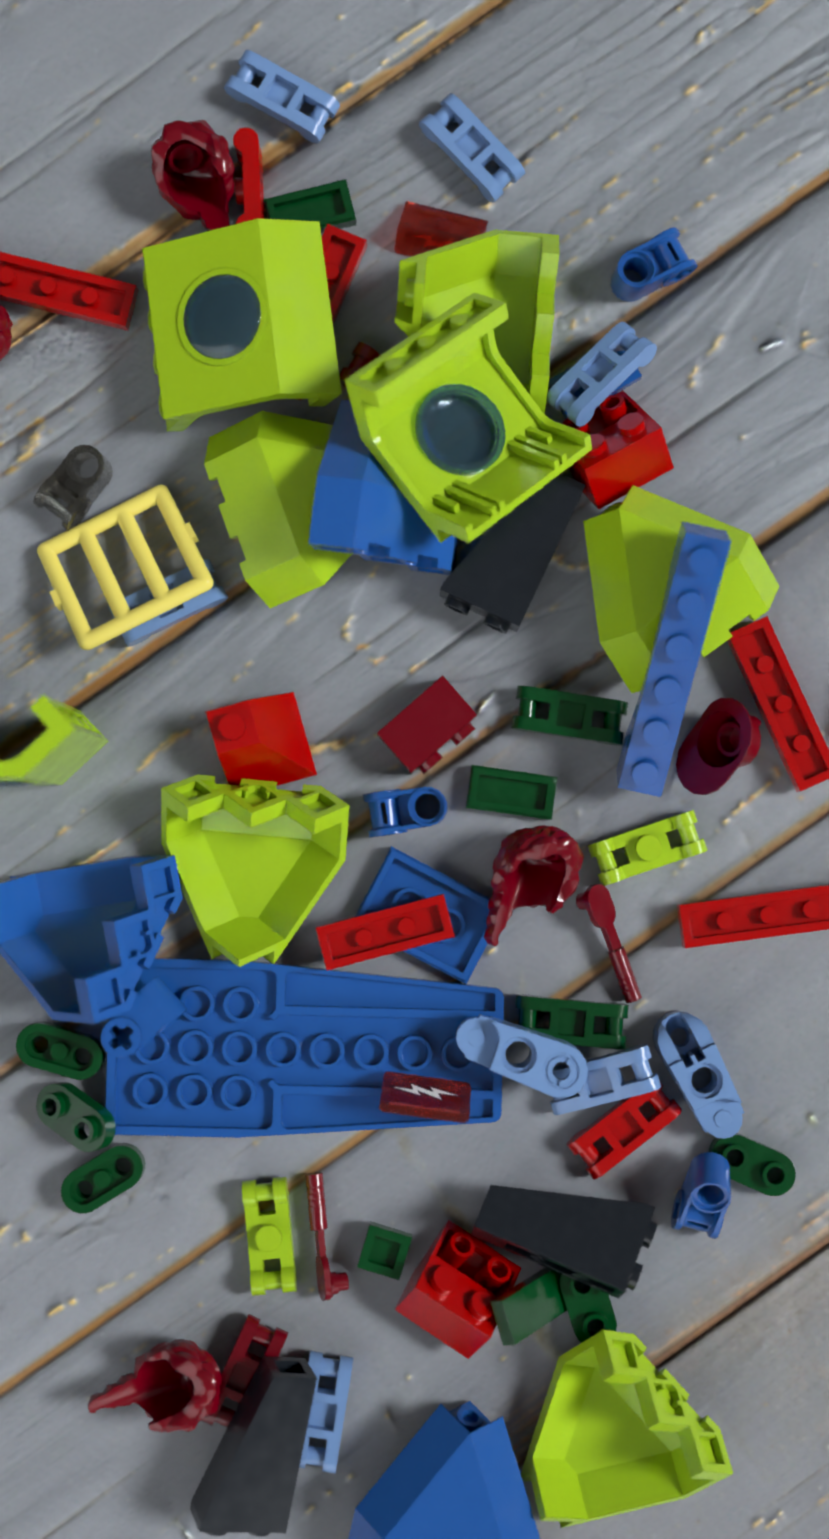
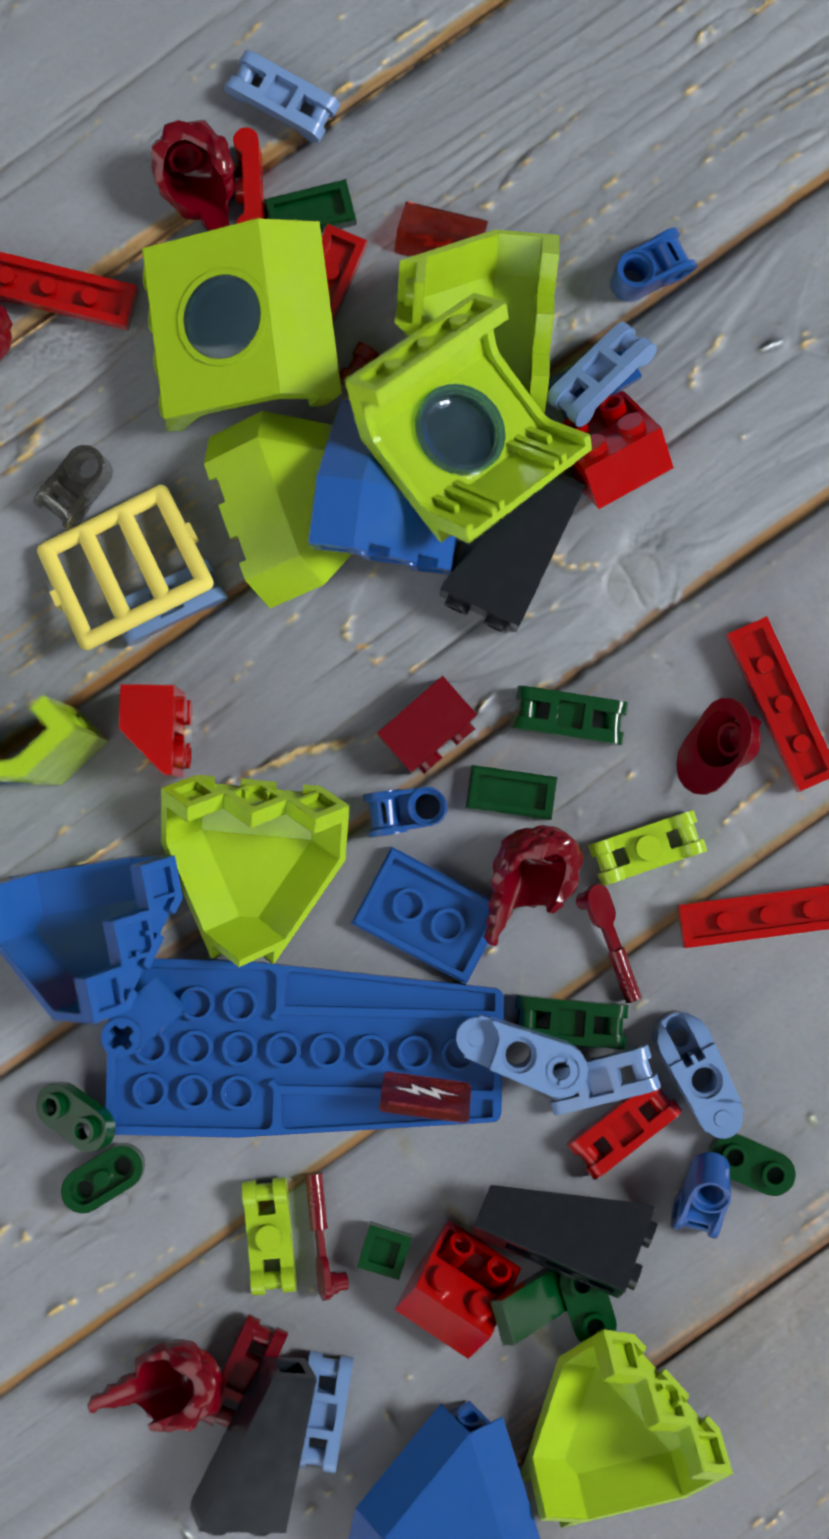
dark green plate [16,1022,105,1080] -> none
red slope [206,692,317,786] -> none
red plate [316,894,455,971] -> none
medium blue plate [419,93,525,203] -> none
lime panel [583,485,779,694] -> none
blue arch [616,521,731,797] -> none
none -> red slope [119,684,193,778]

